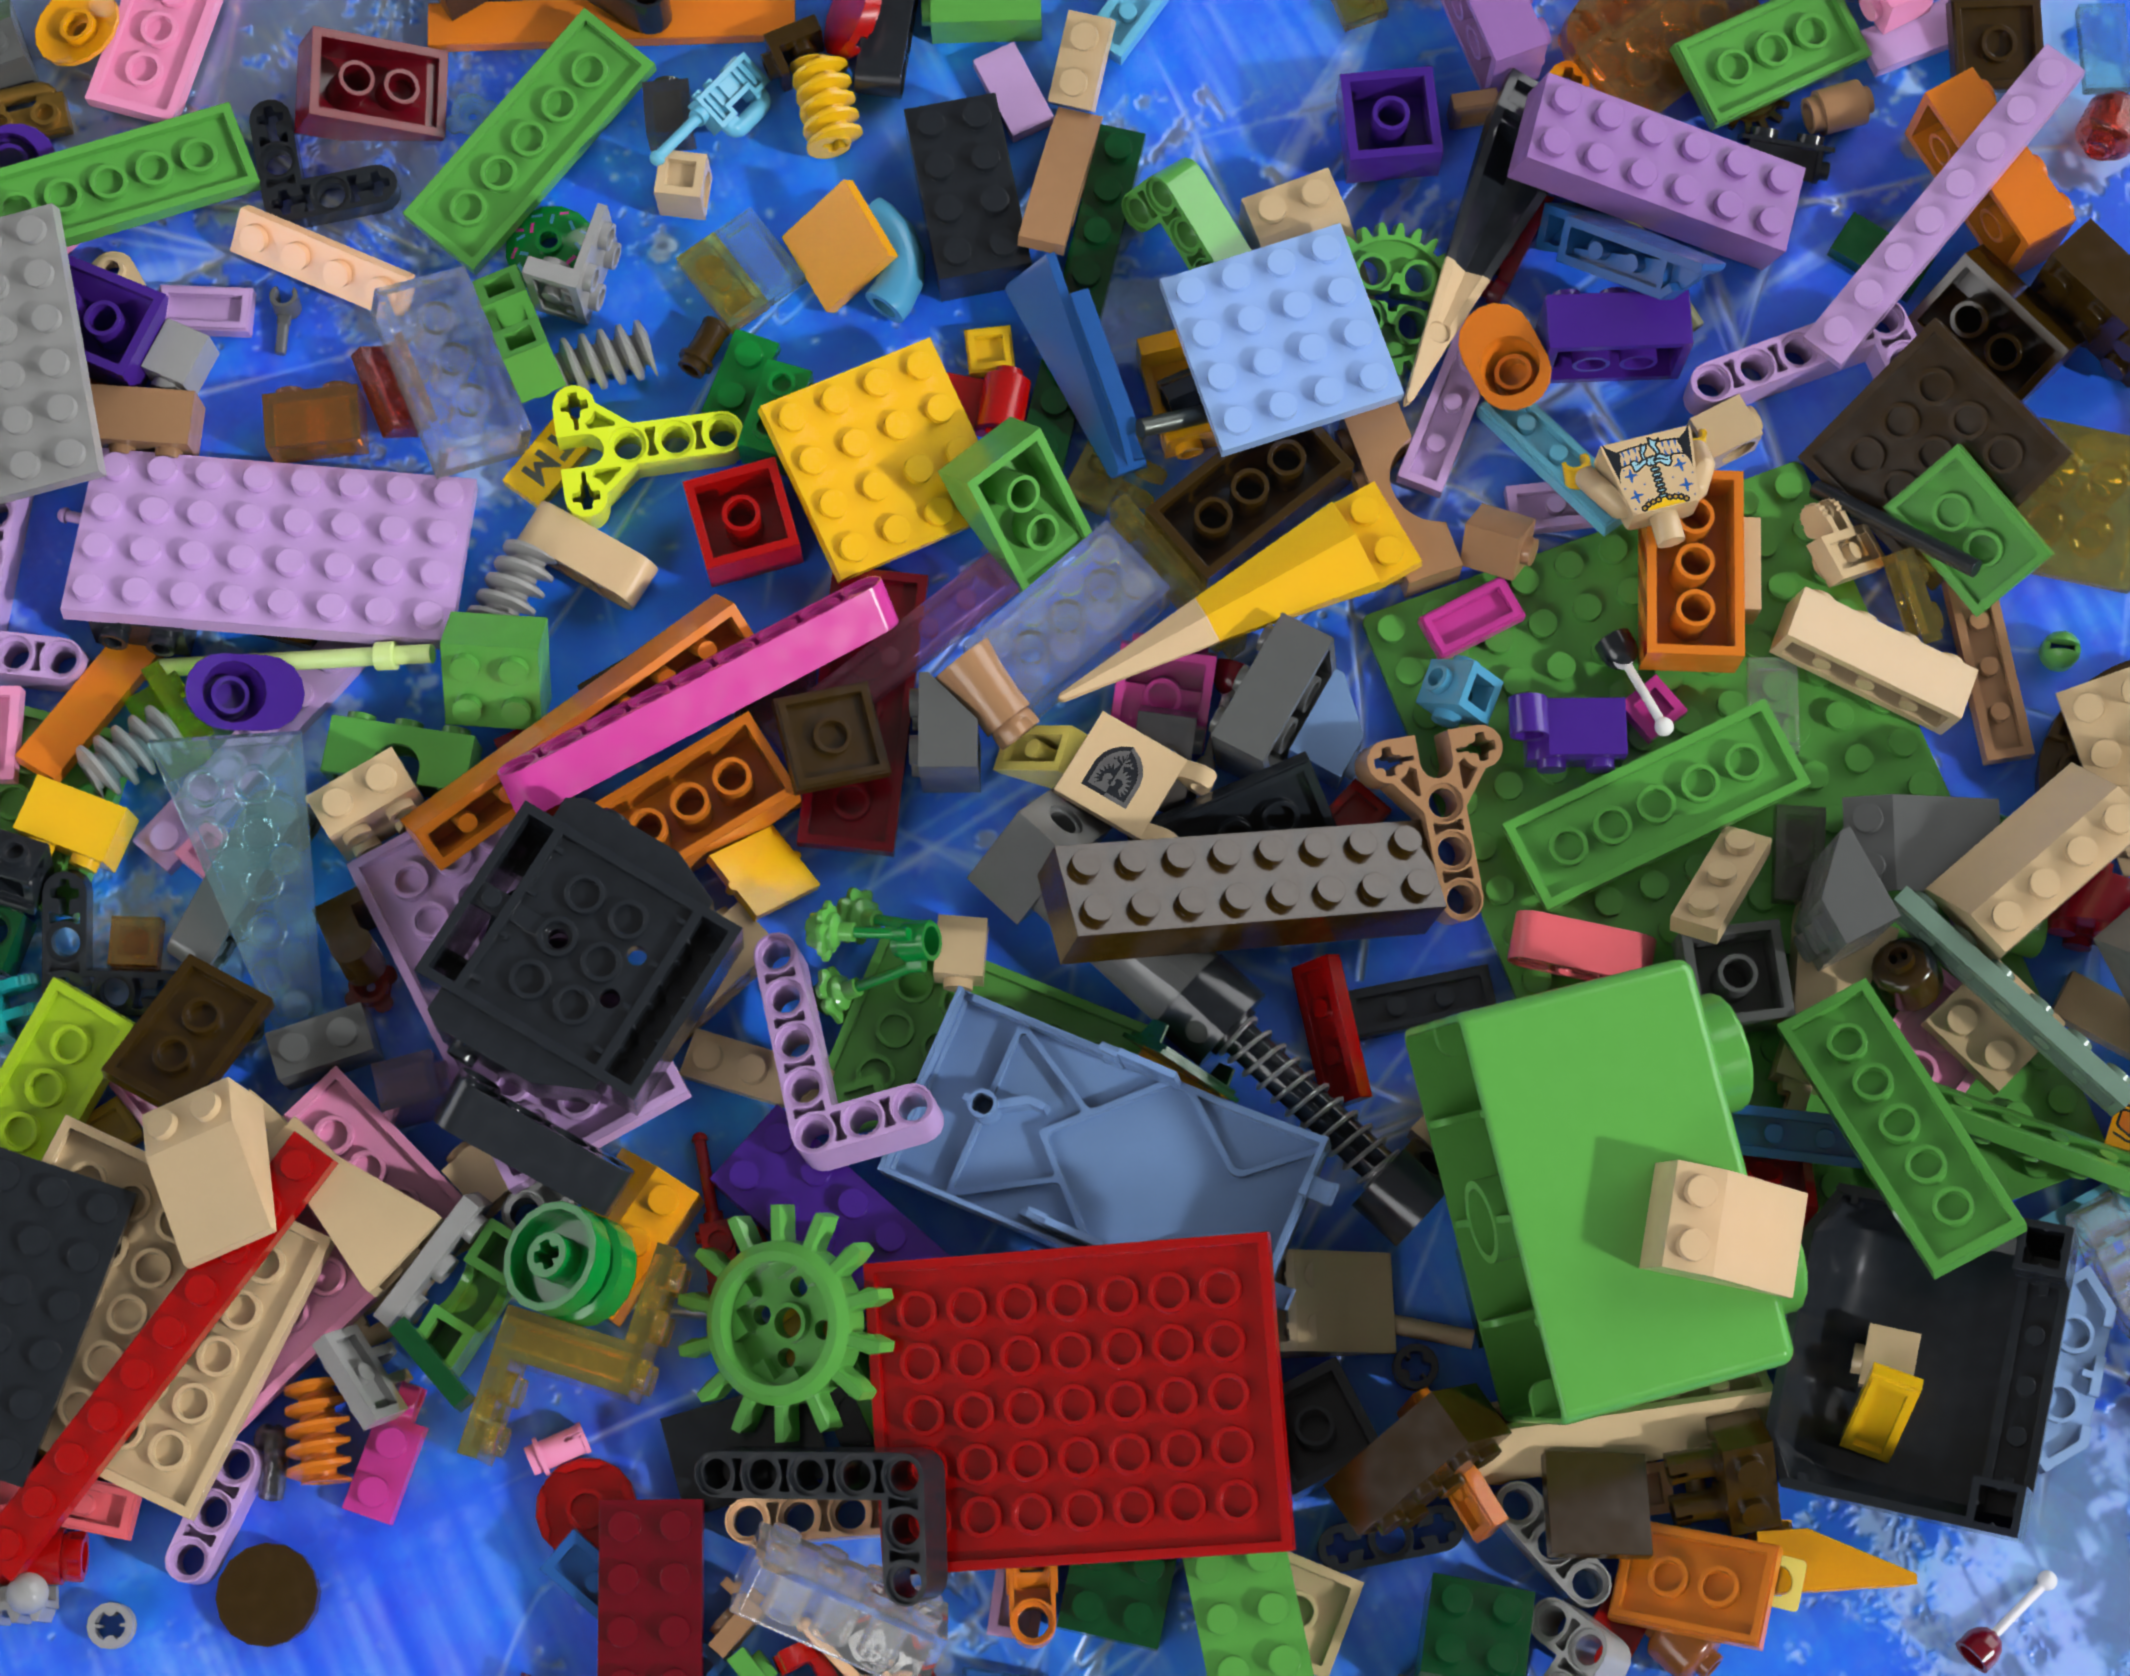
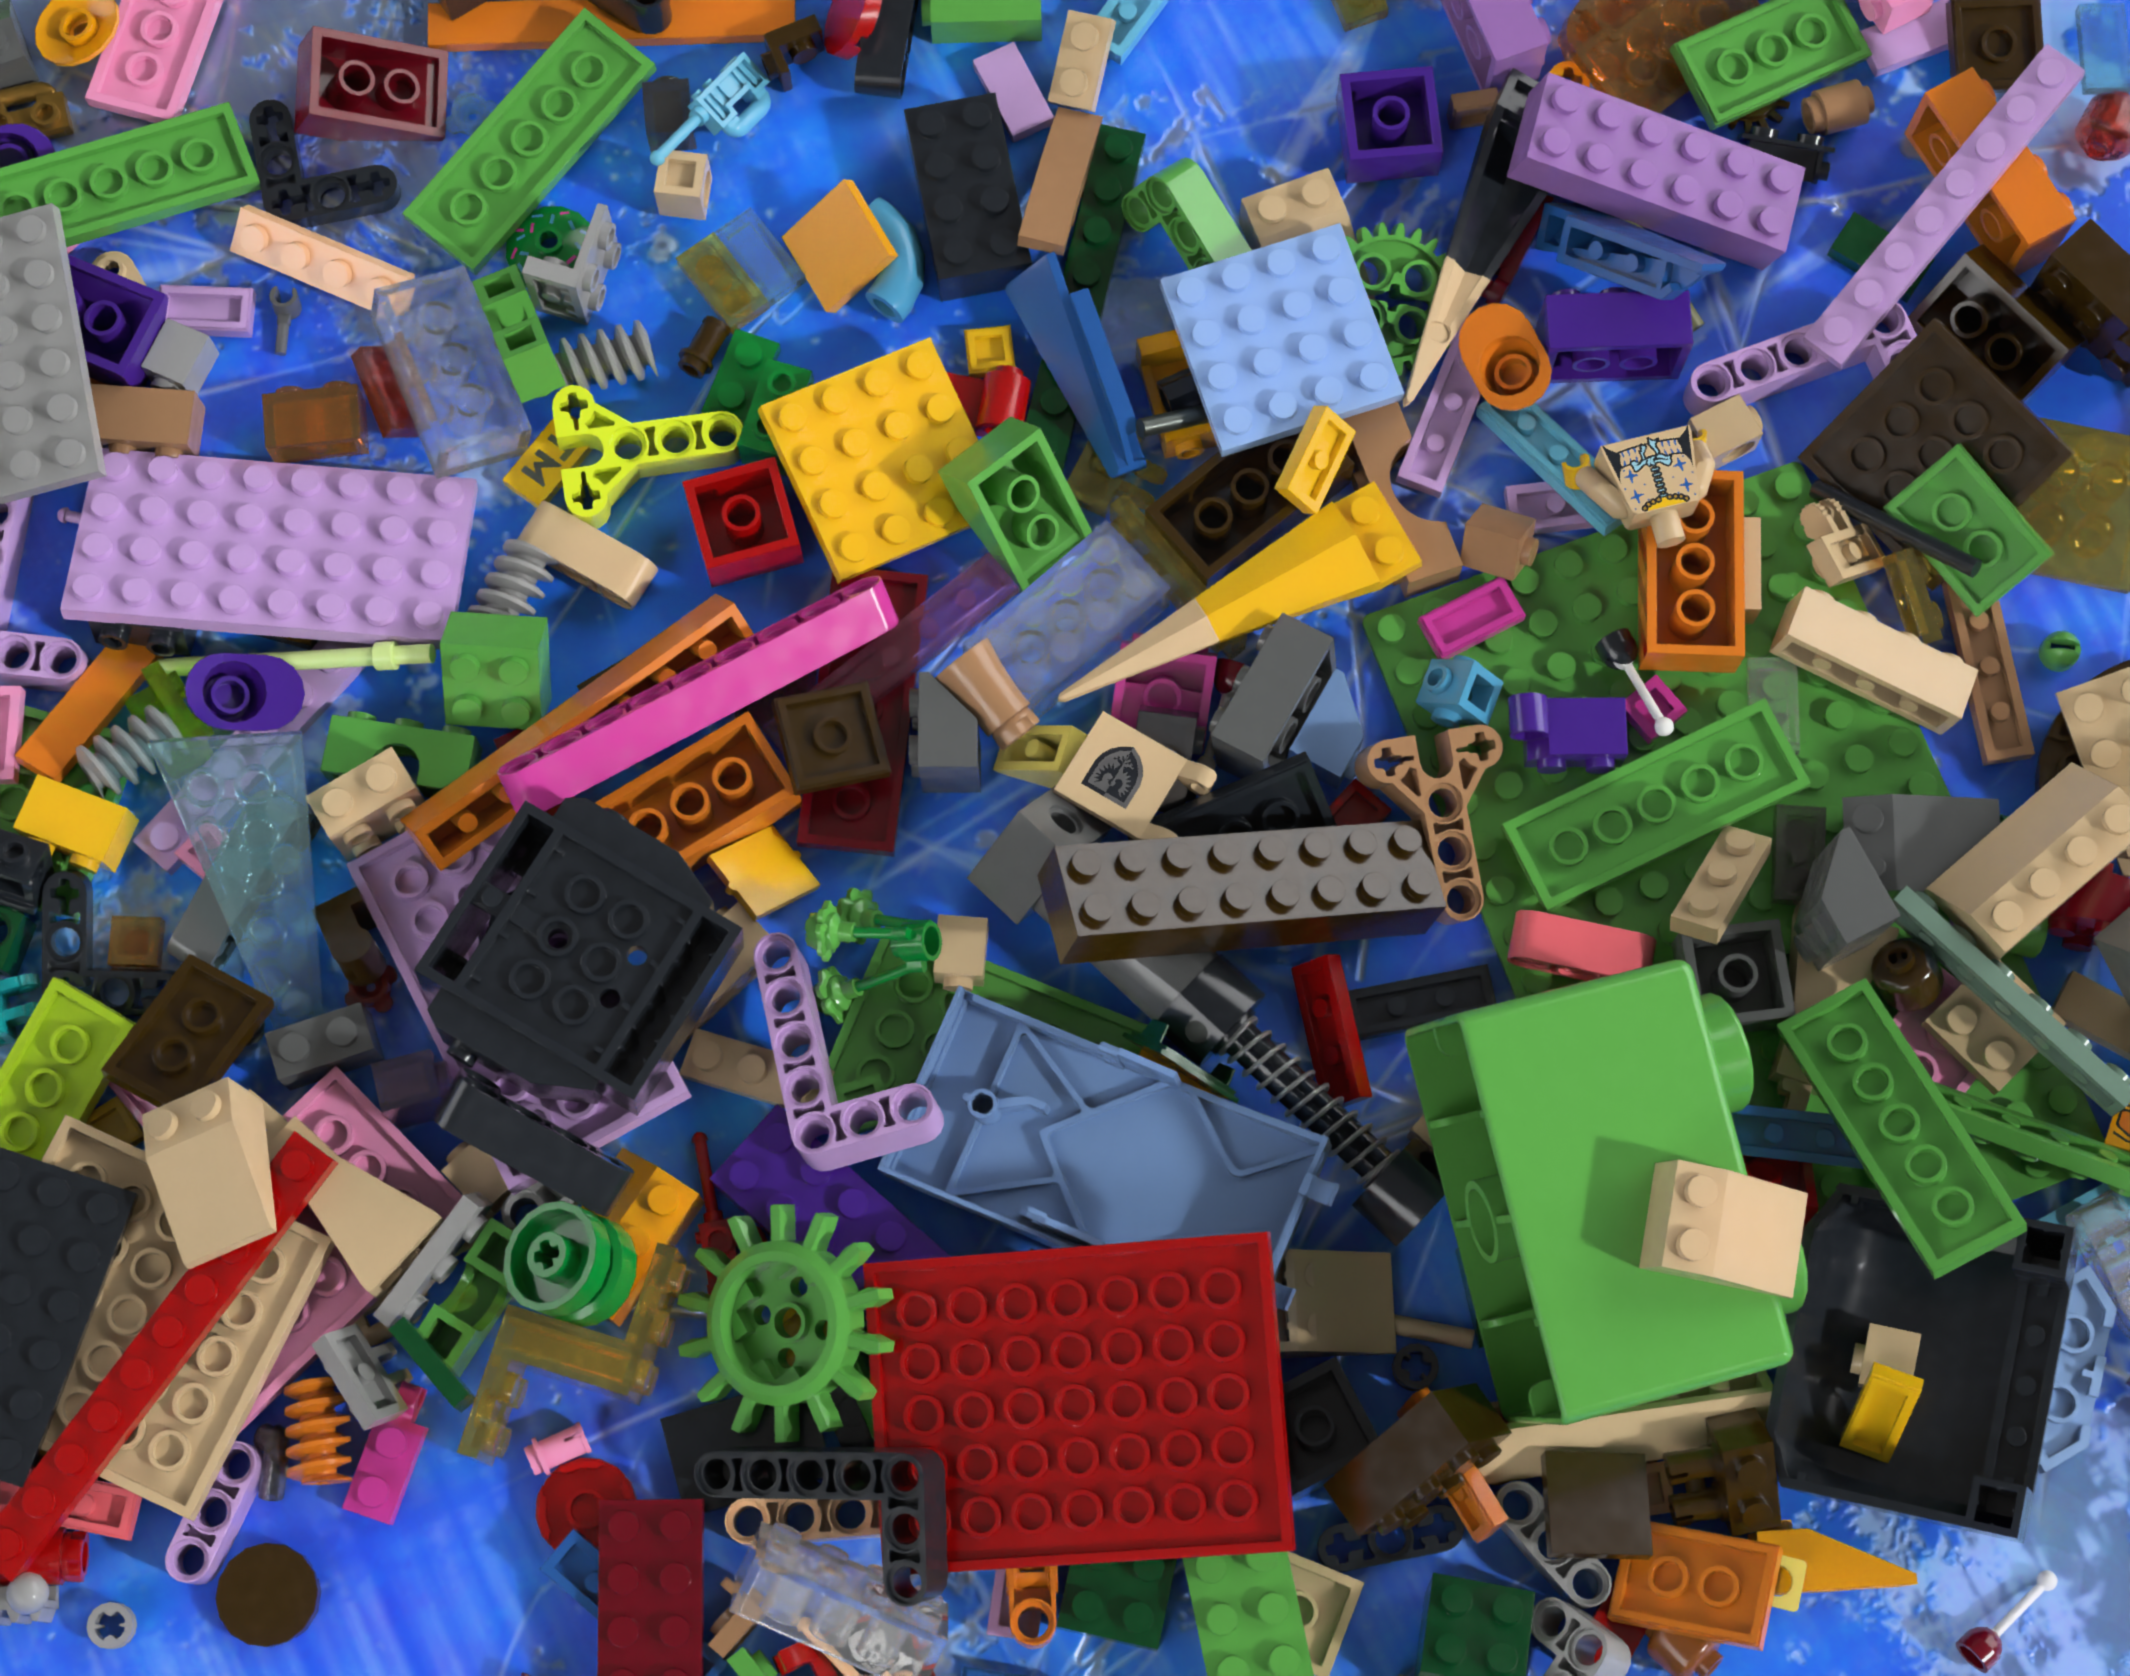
yellow piece [789,53,863,159] -> none
none -> yellow plate [1274,405,1356,514]

